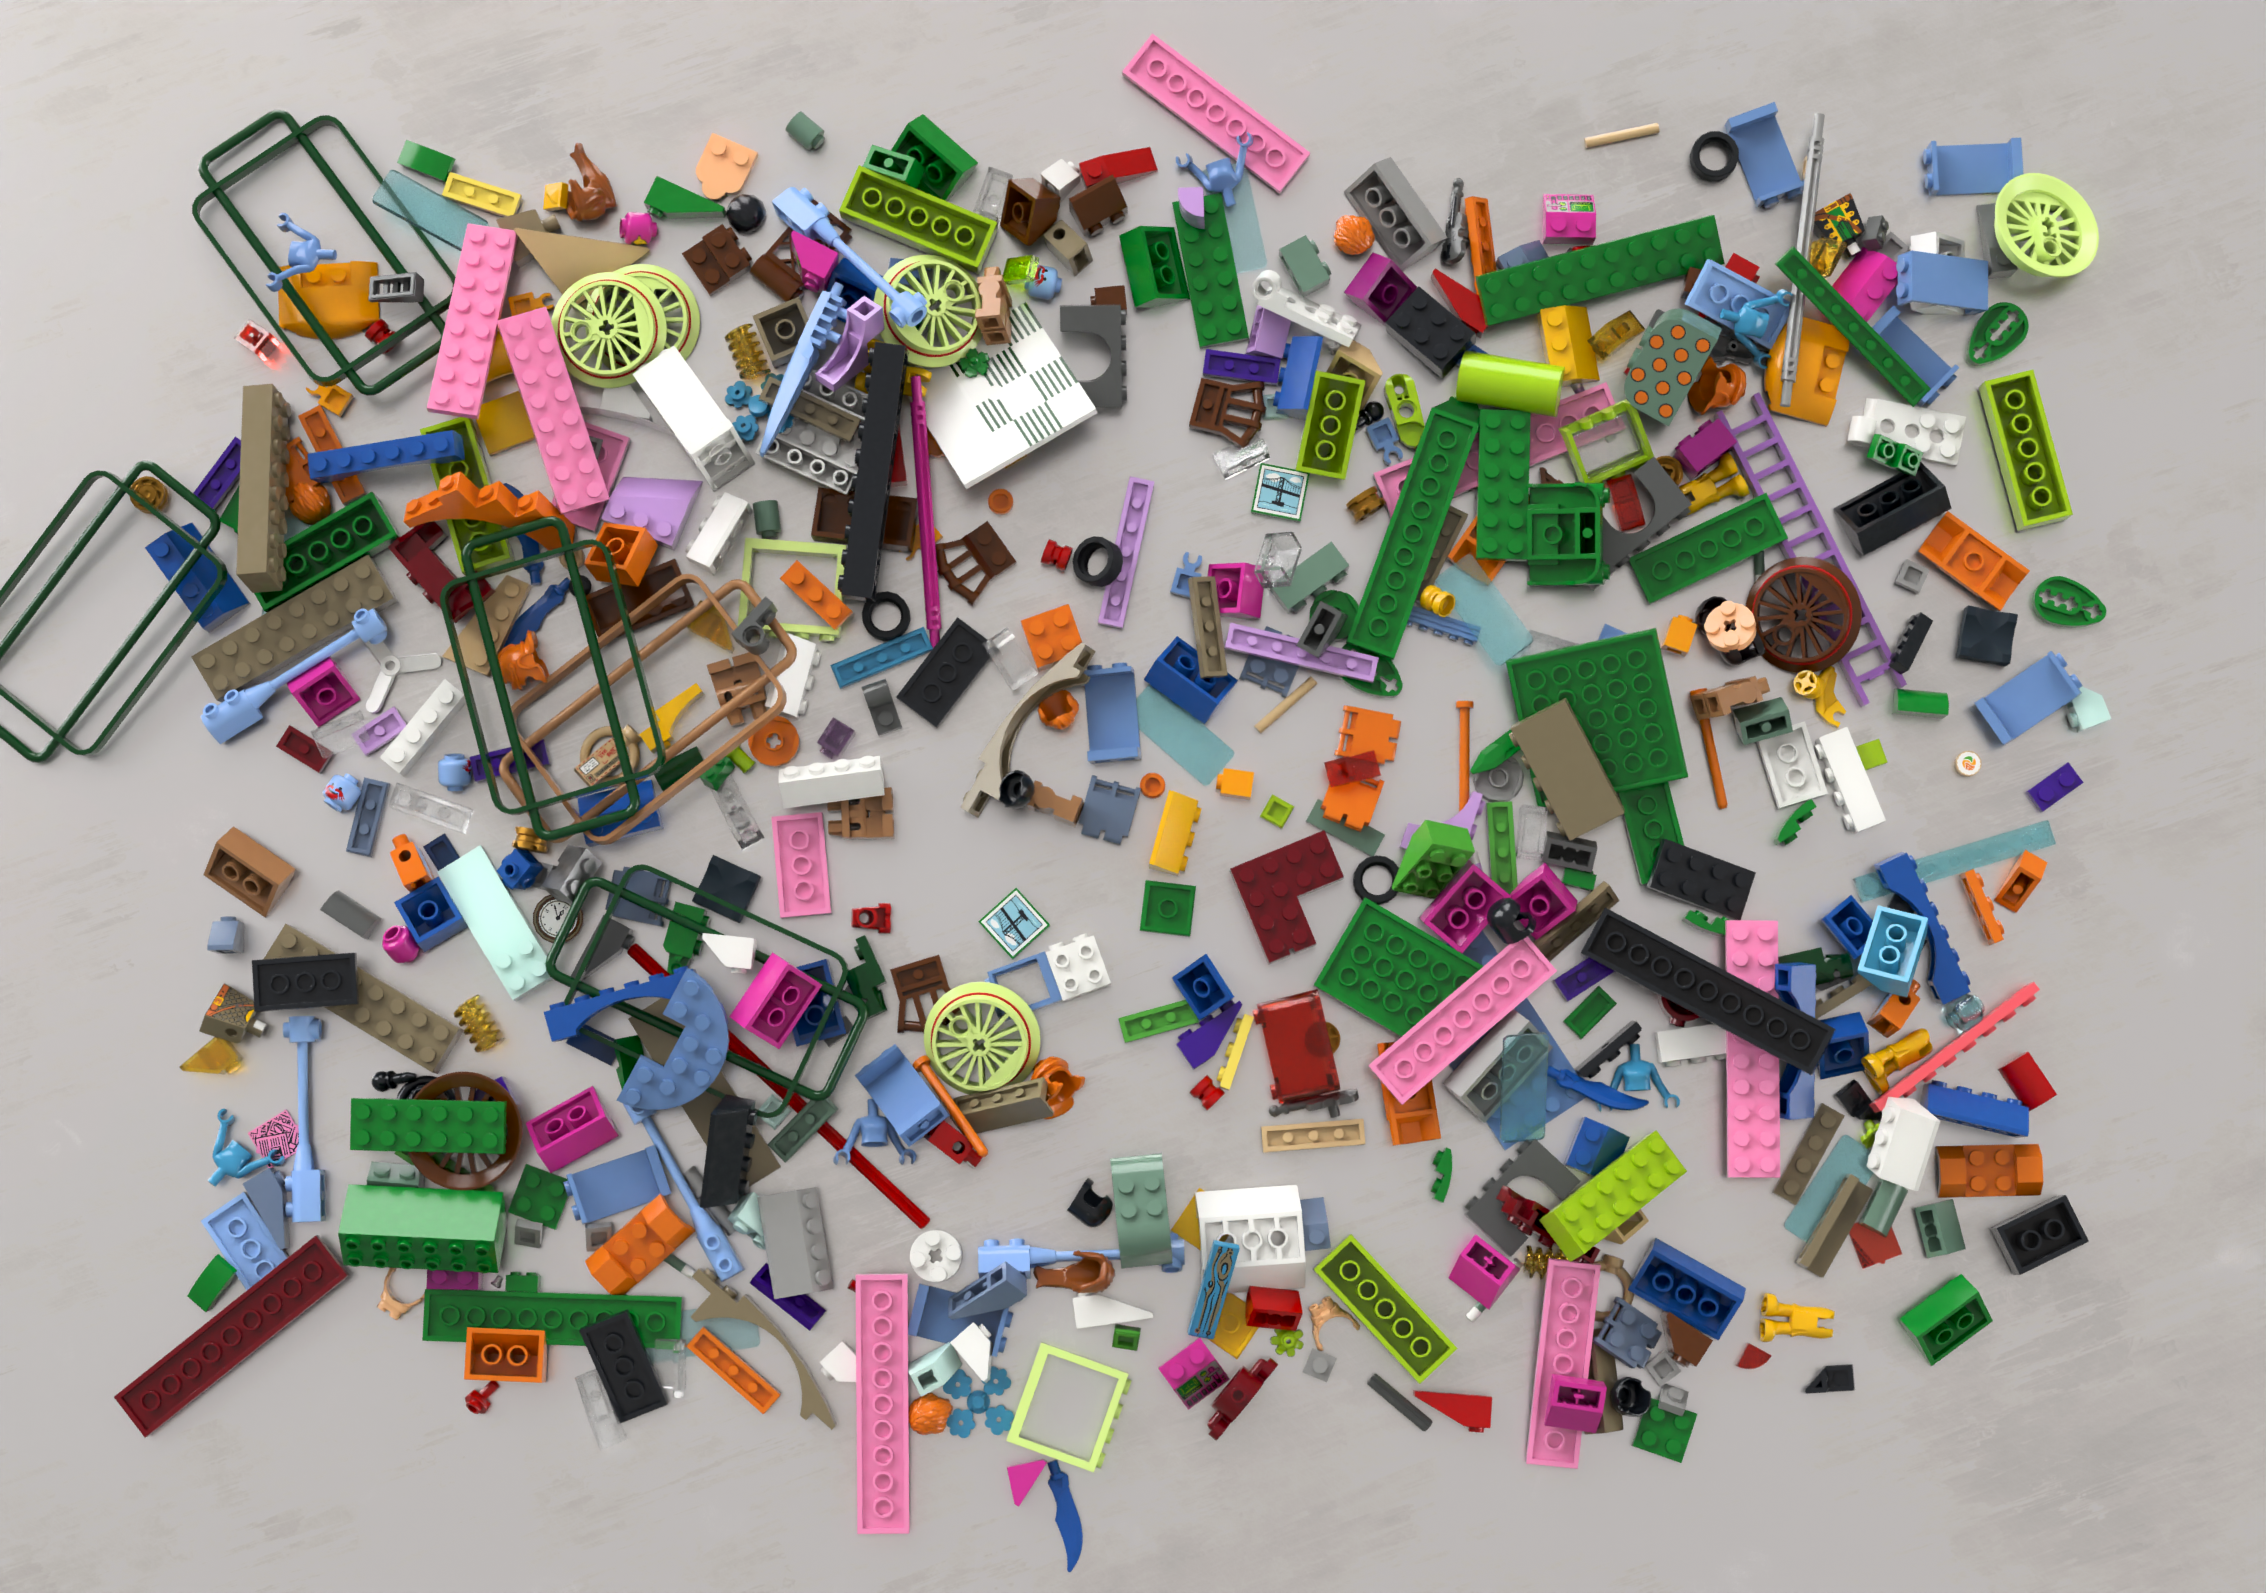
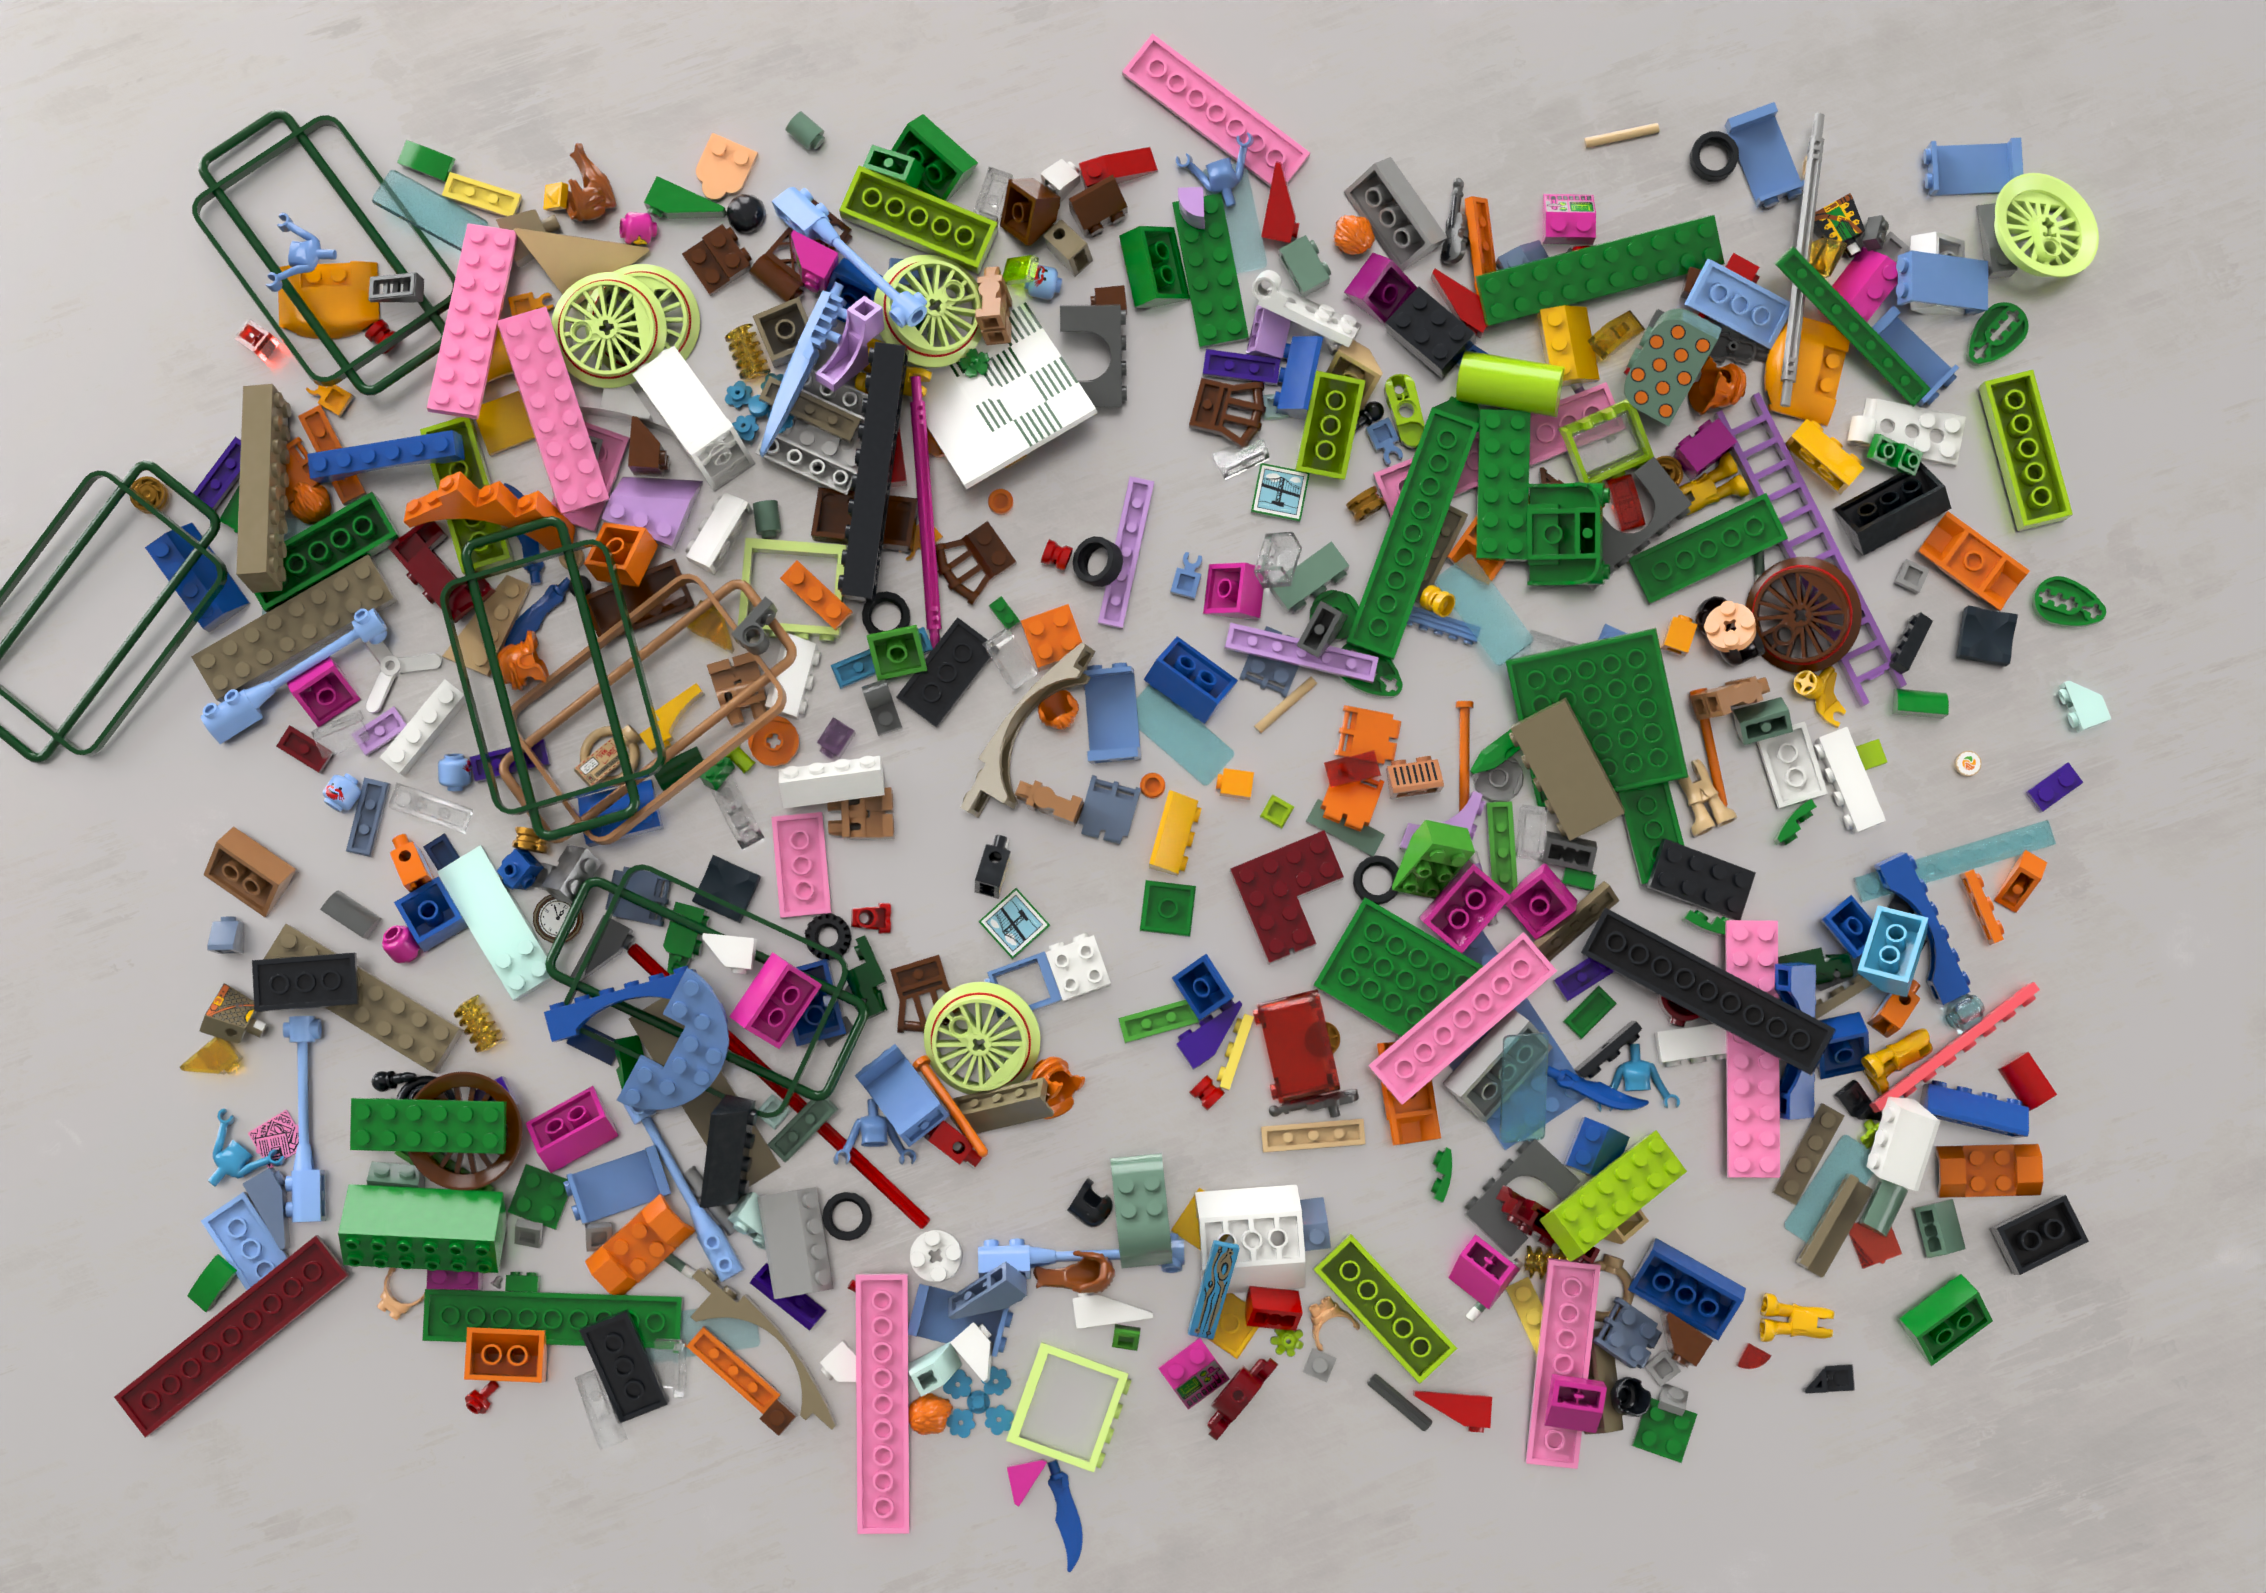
black hair [999,770,1035,809] -> none
dark tan plate [1188,576,1228,678] -> none
black helmet [1487,898,1536,944] -> none
dark azure piece [1720,289,1793,369] -> none
medium blue panel [1975,651,2083,745] -> none
none -> reddish brown slope [628,416,670,477]
none -> reddish brown brick [759,1398,798,1436]
none -> black tyre [805,913,852,960]
none -> black tyre [822,1192,872,1241]
none -> bright green slope [867,625,927,681]
none -> black torso [974,835,1011,899]
none -> green piece [989,596,1020,632]
none -> red slope [1261,161,1300,243]
none -> nougat slope [1386,756,1444,799]
none -> light yellow plate [1505,1277,1543,1355]
none -> tan piece [1678,759,1738,837]
none -> yellow slope [1785,419,1864,495]

